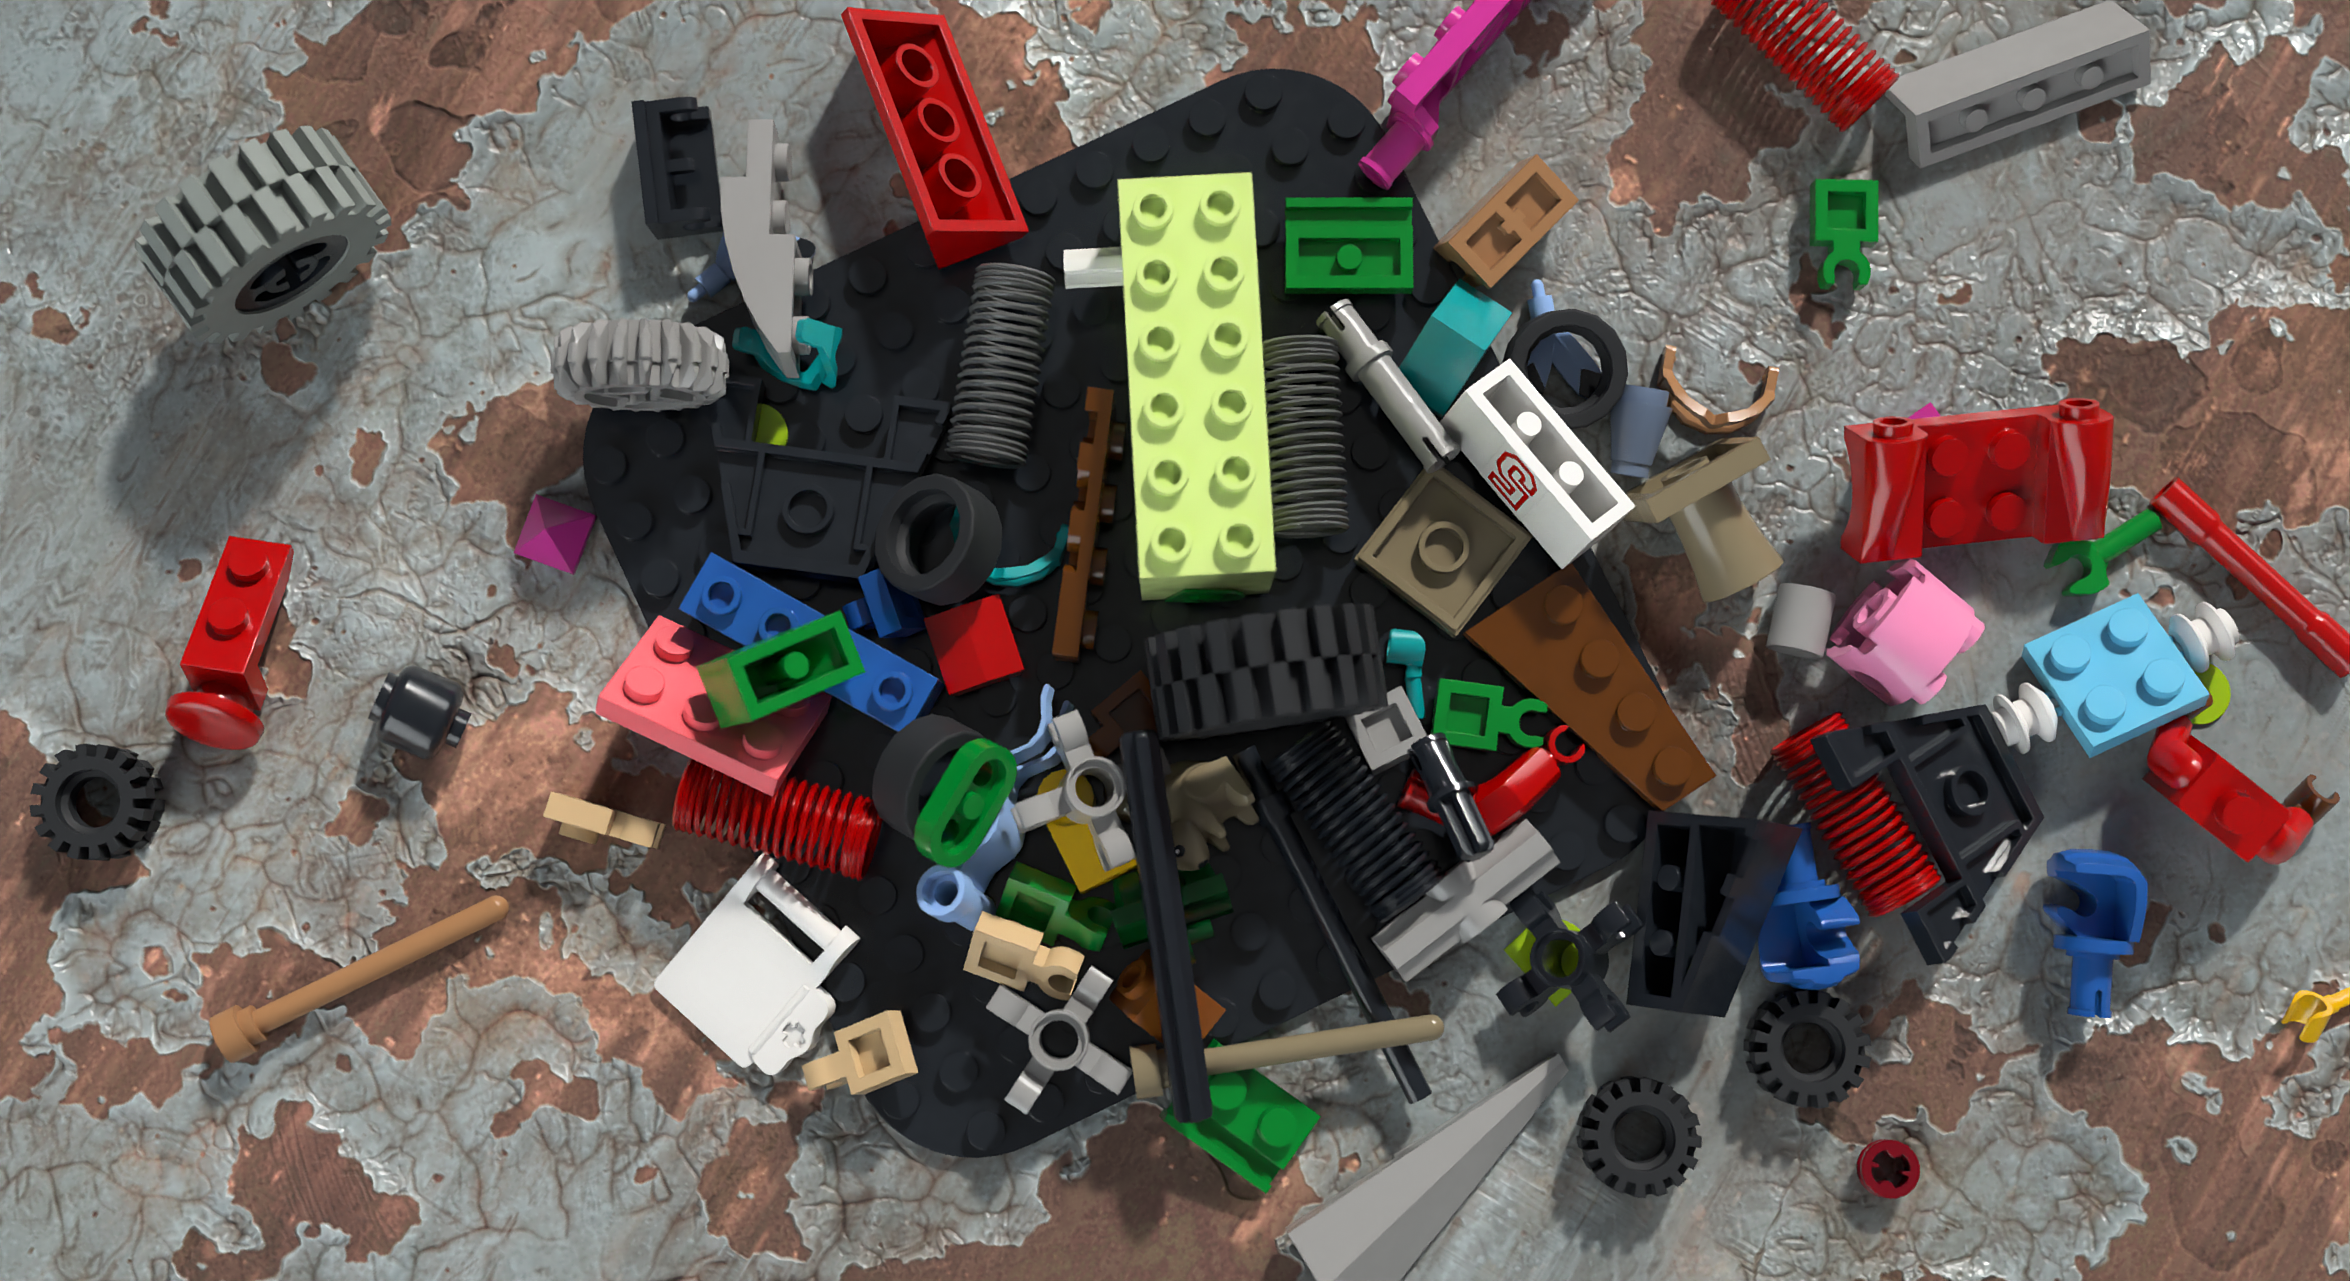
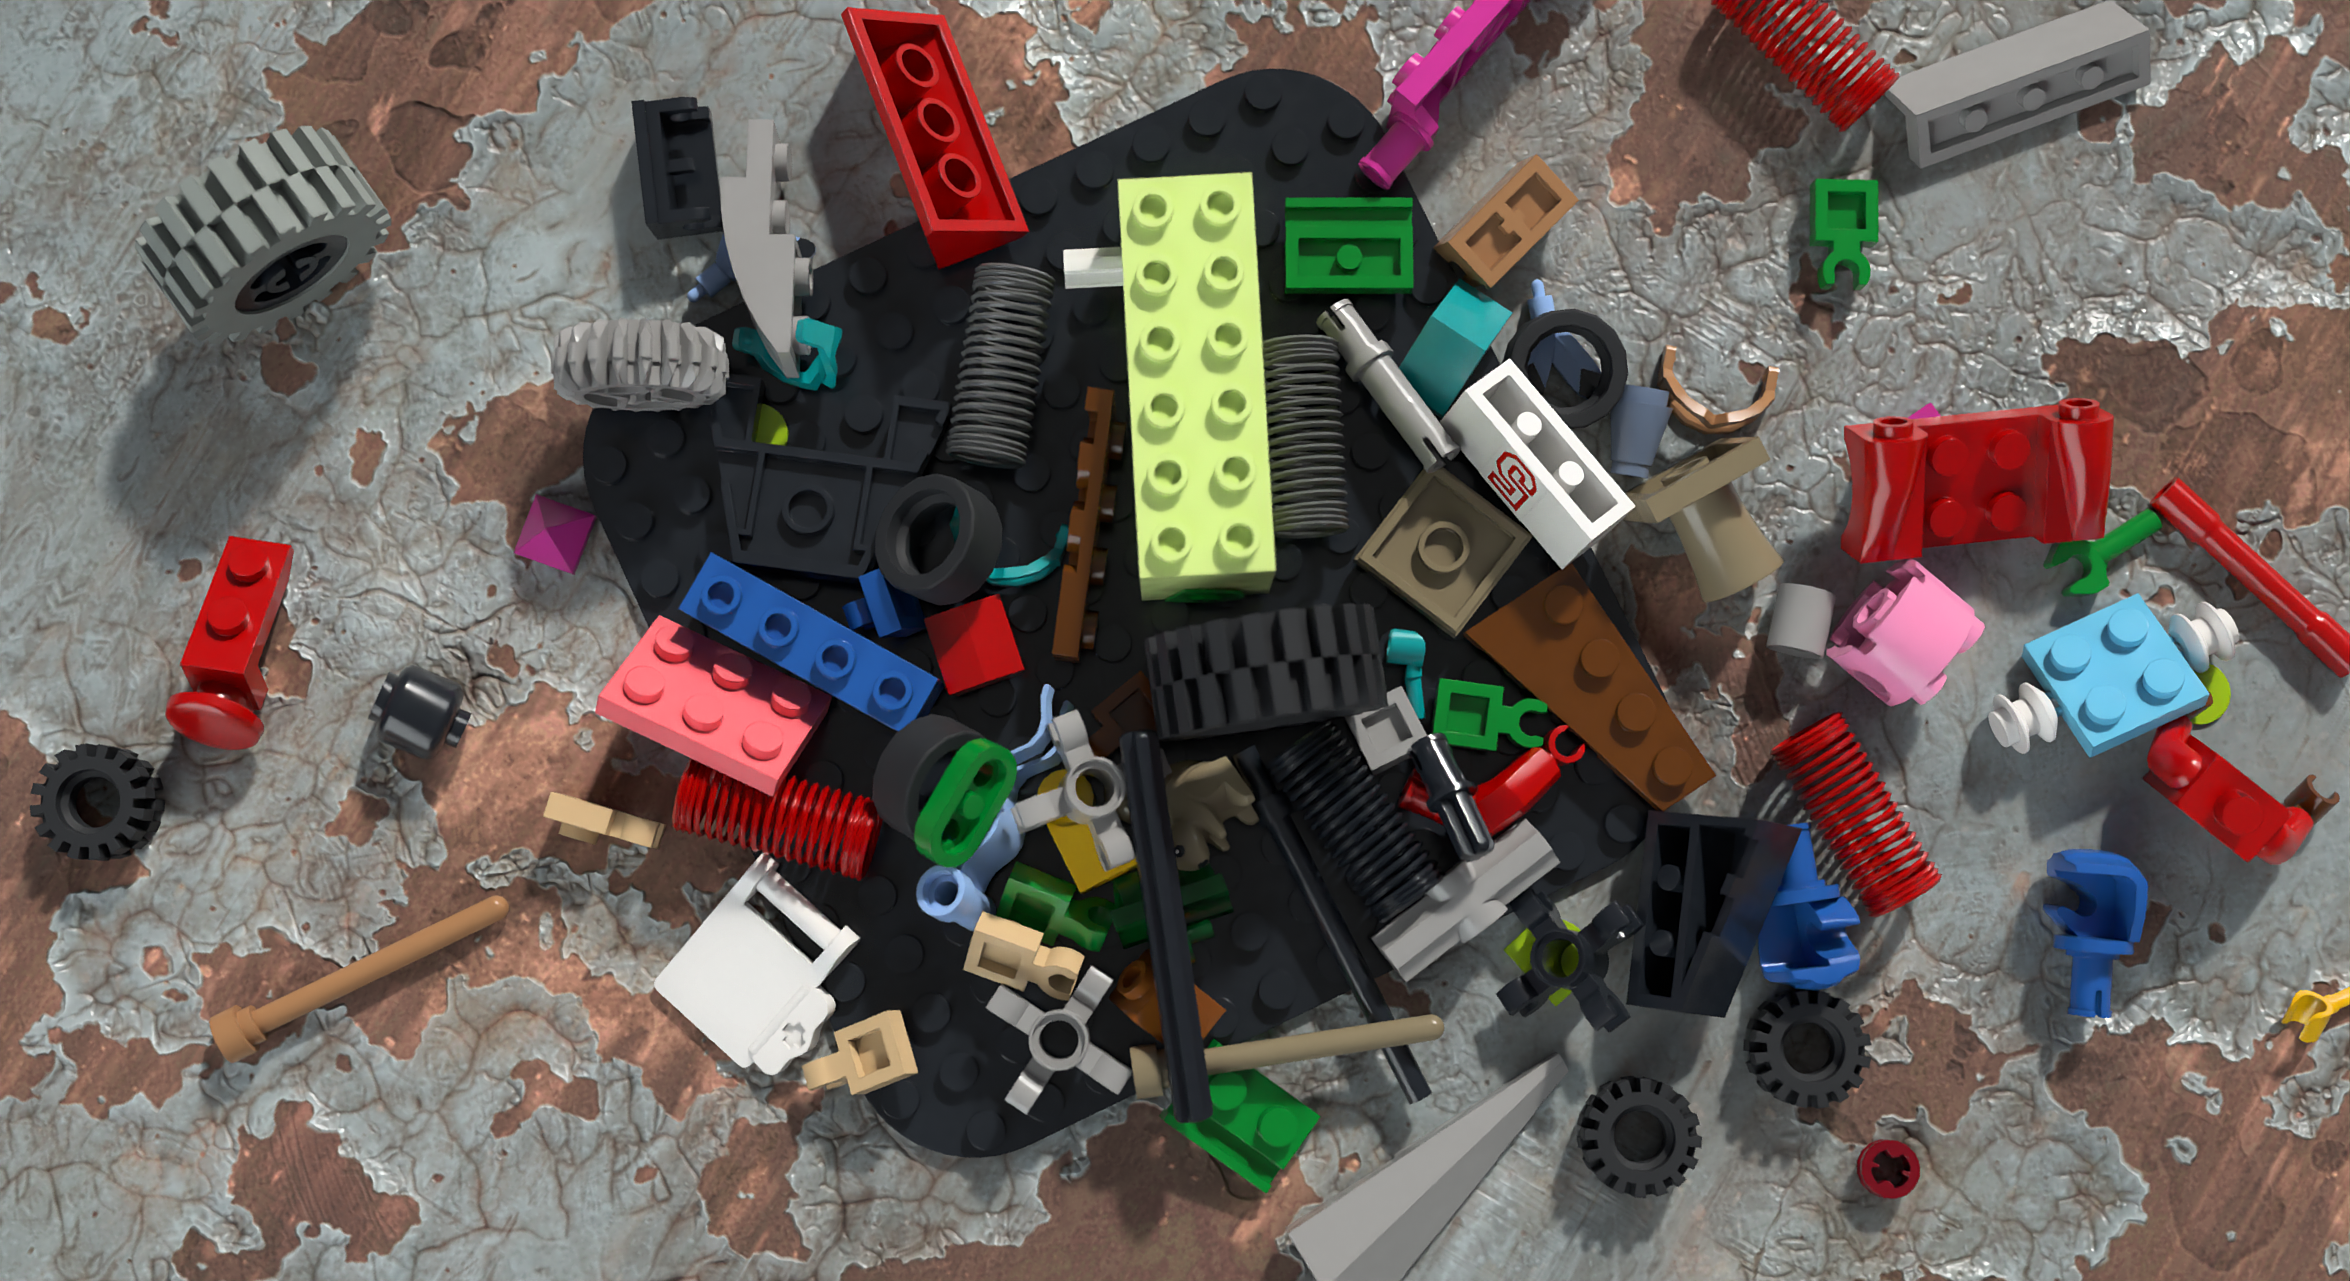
green slope [696,610,865,728] -> none
black wing [1810,704,2044,965] -> none

